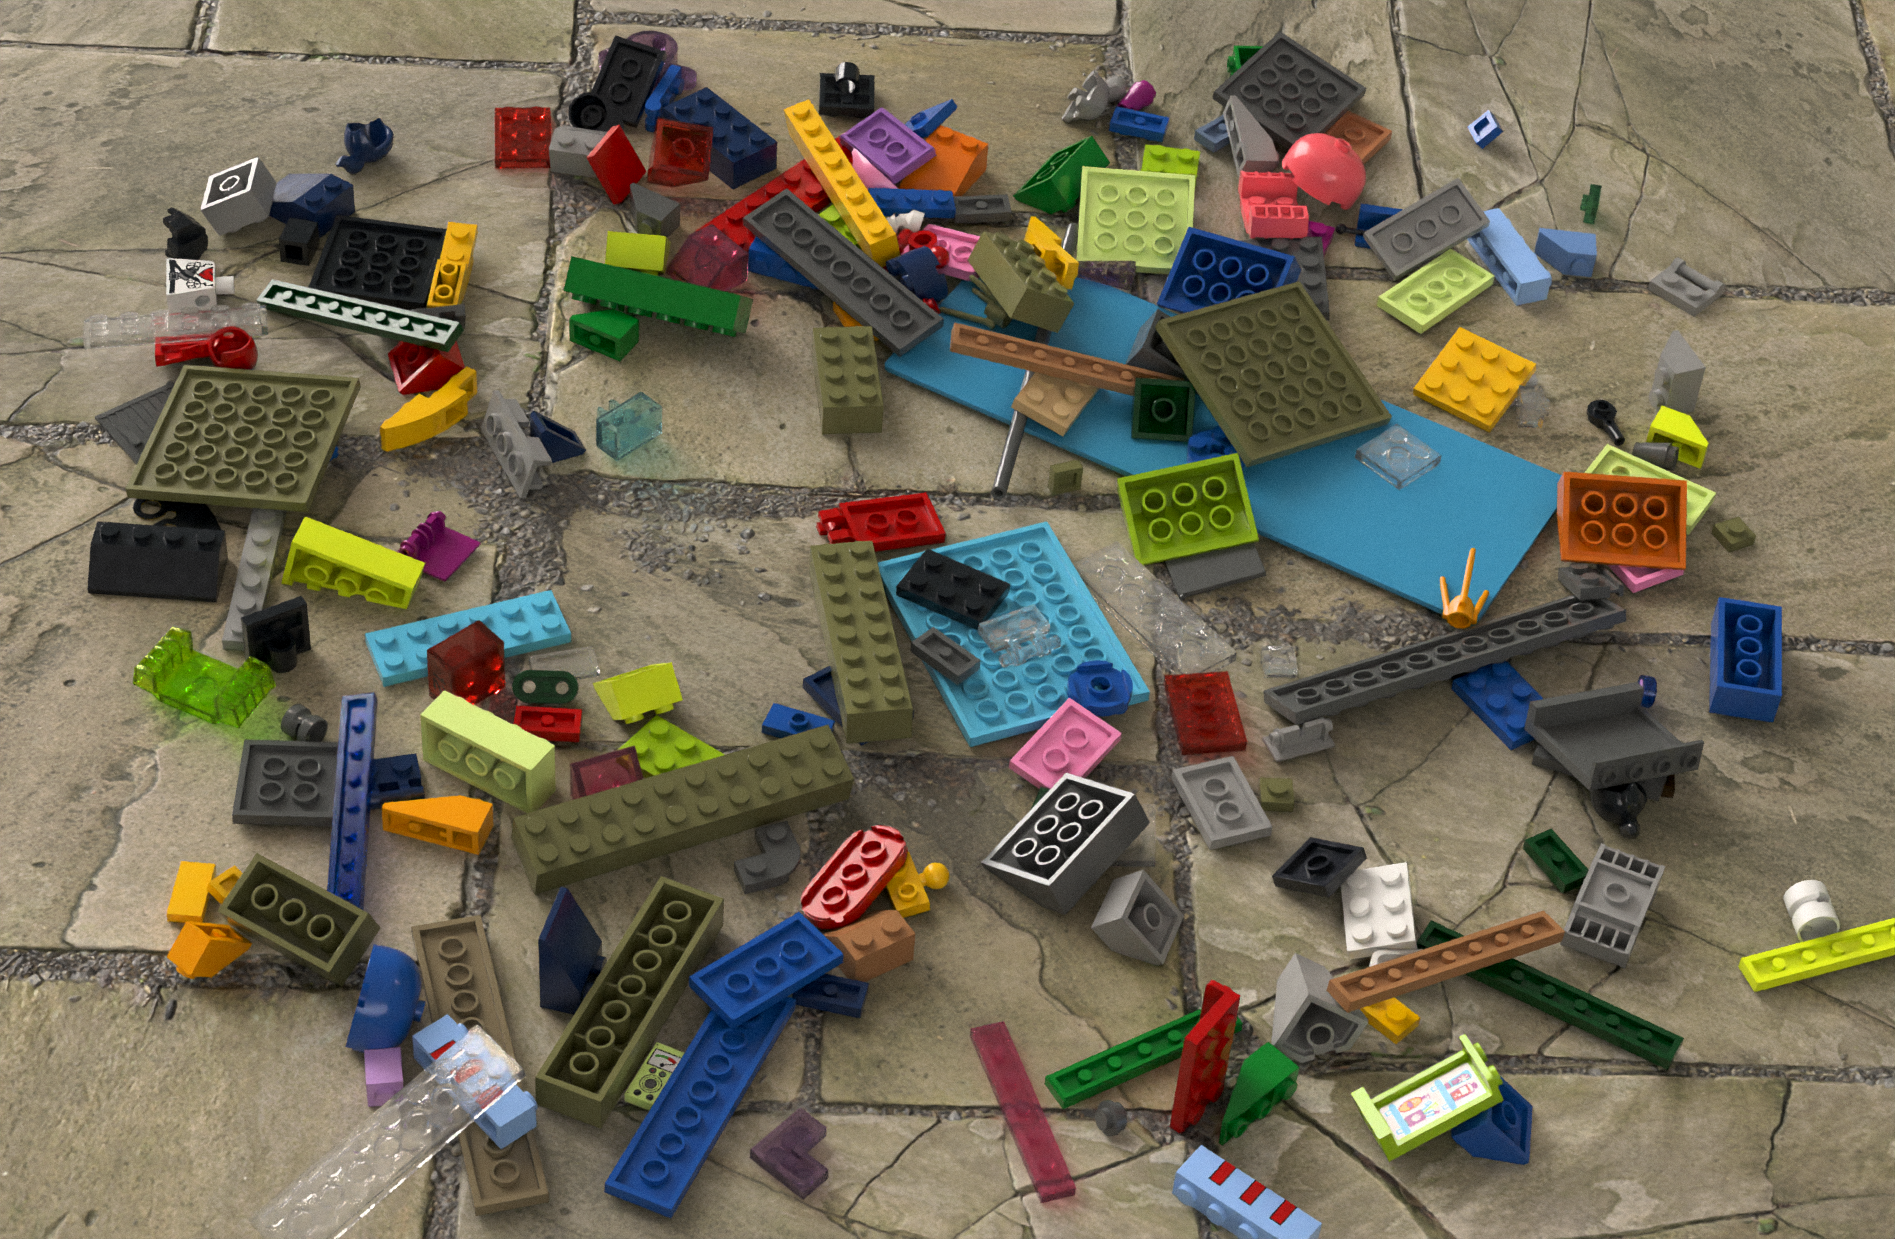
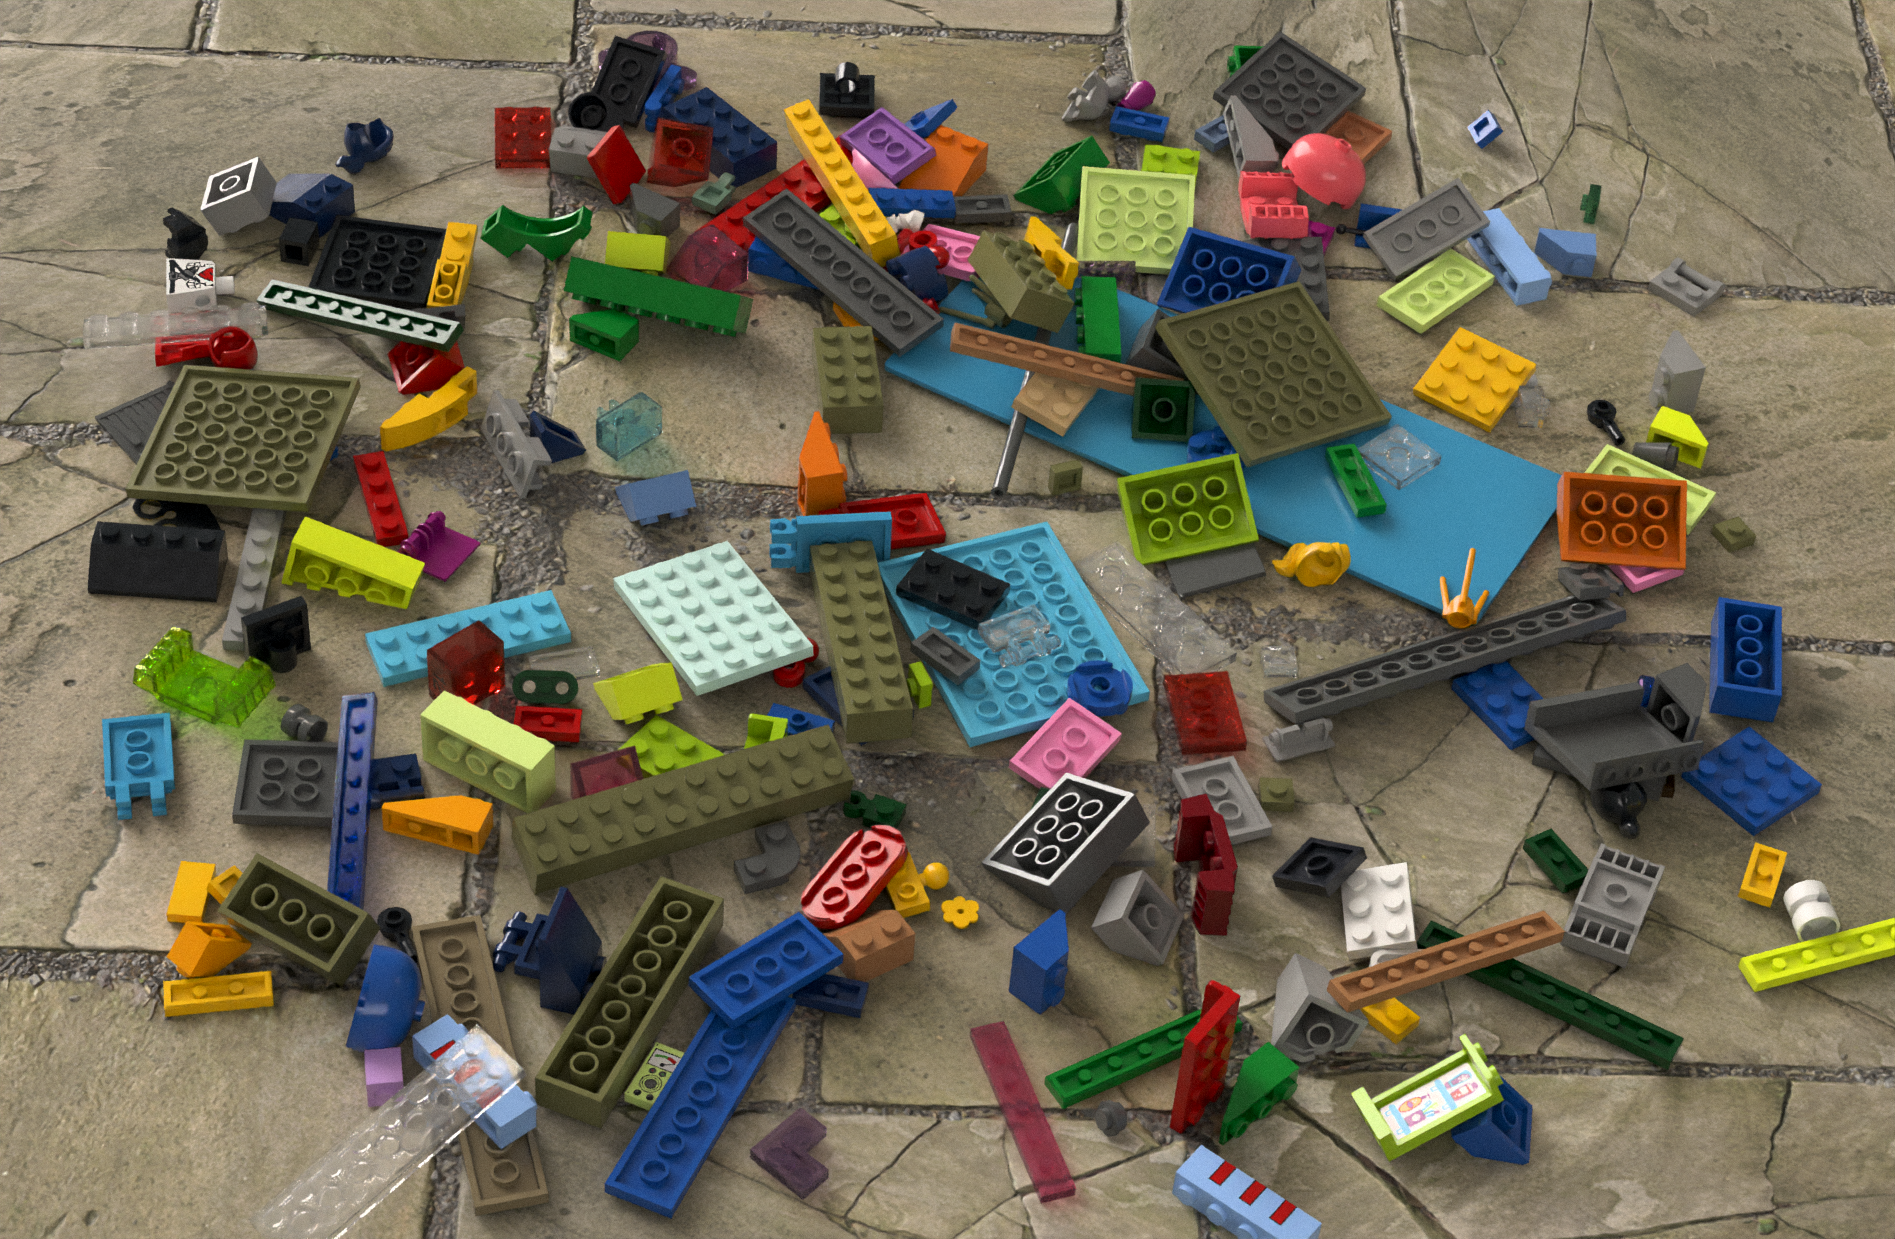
none -> dark azure tile [102,713,175,820]
none -> yellow tile [163,971,274,1017]
none -> red plate [353,451,409,547]
none -> black plate [377,907,418,963]
none -> green arch [480,205,593,262]
none -> dark blue plate [492,911,548,980]
none -> light aqua plate [613,541,814,696]
none -> medium blue slope [615,470,696,526]
none -> sand green plate [692,172,736,215]
none -> lime panel [744,713,788,749]
none -> dark azure tile [769,512,892,573]
none -> red plate [773,638,819,688]
none -> orange slope [797,411,847,516]
none -> dark green plate [843,790,907,829]
none -> lime plate [906,661,933,709]
none -> yellow plant [941,896,979,929]
none -> blue slope [1009,909,1069,1015]
none -> green brick [1074,276,1121,363]
none -> dark red plate [1174,794,1238,936]
none -> yellow hair [1272,542,1351,587]
none -> green plate [1325,443,1387,518]
none -> dark grey slope [1646,663,1707,743]
none -> blue plate [1681,726,1822,836]
none -> yellow plate [1738,842,1787,908]

